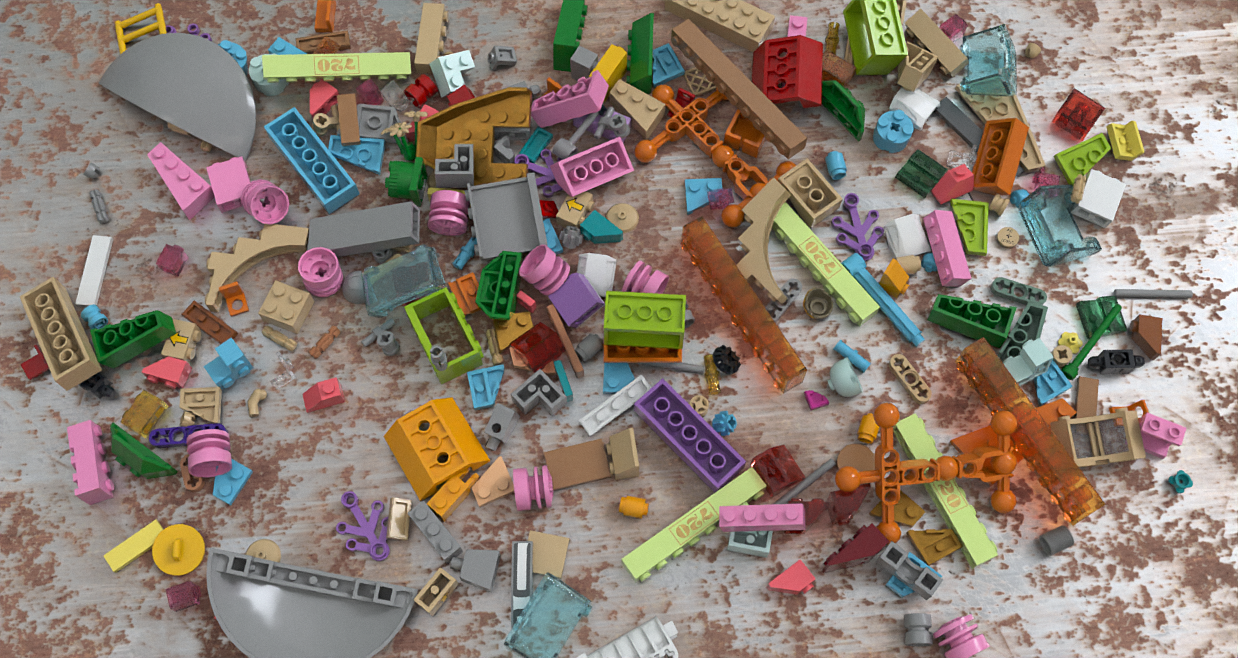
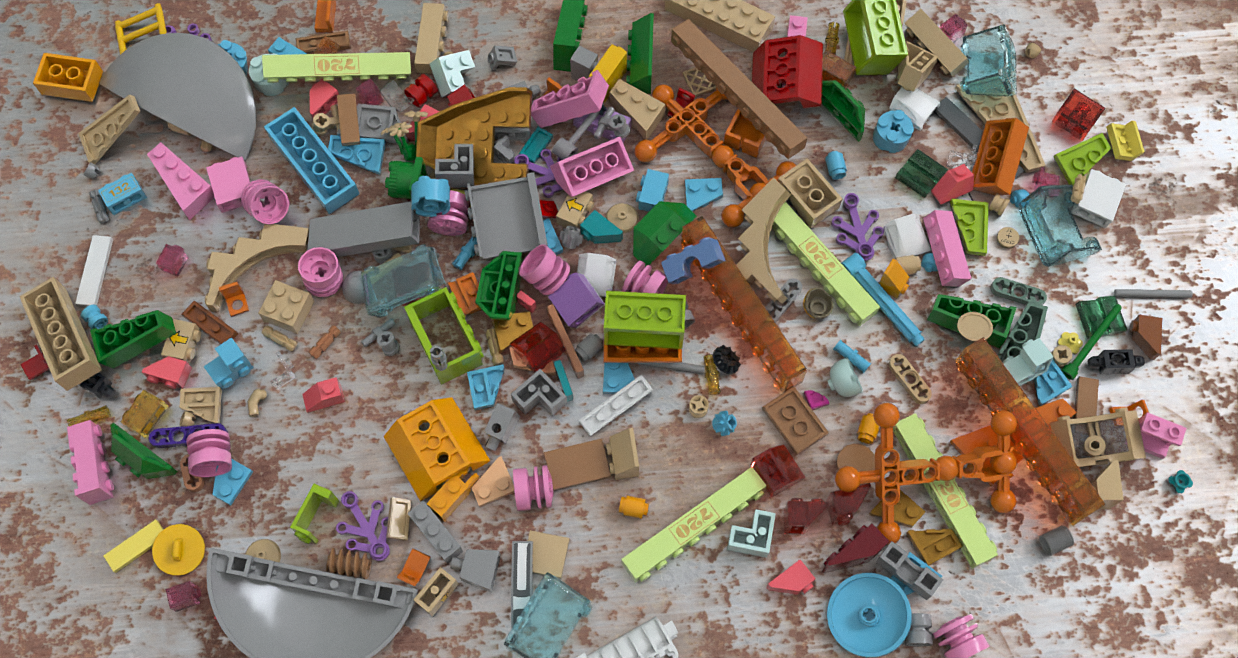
medium lavender brick [634,378,746,493] -> none
medium azure wing [653,43,685,88] -> none
clear pink brick [707,187,735,210] -> none
bright pink brick [719,504,805,532] -> none
light grey bar [772,459,836,505] -> none
none -> light orange brick [33,53,103,102]
none -> clear yellow pin [67,405,111,426]
none -> tan wing [78,95,140,164]
none -> medium azure brick [98,173,147,215]
none -> lime panel [290,483,339,544]
none -> medium nougat piece [326,548,372,579]
none -> orange bracket [397,548,431,586]
none -> medium azure brick [411,176,450,217]
none -> green wedge [633,201,697,267]
none -> medium azure brick [636,169,669,212]
none -> medium blue arch [661,237,726,285]
none -> medium nougat tile [762,386,829,456]
none -> medium azure dish [827,573,912,658]
none -> tan piece [957,312,993,341]
none -> tan slope [1082,460,1124,509]
none -> tan brick [1083,435,1106,457]

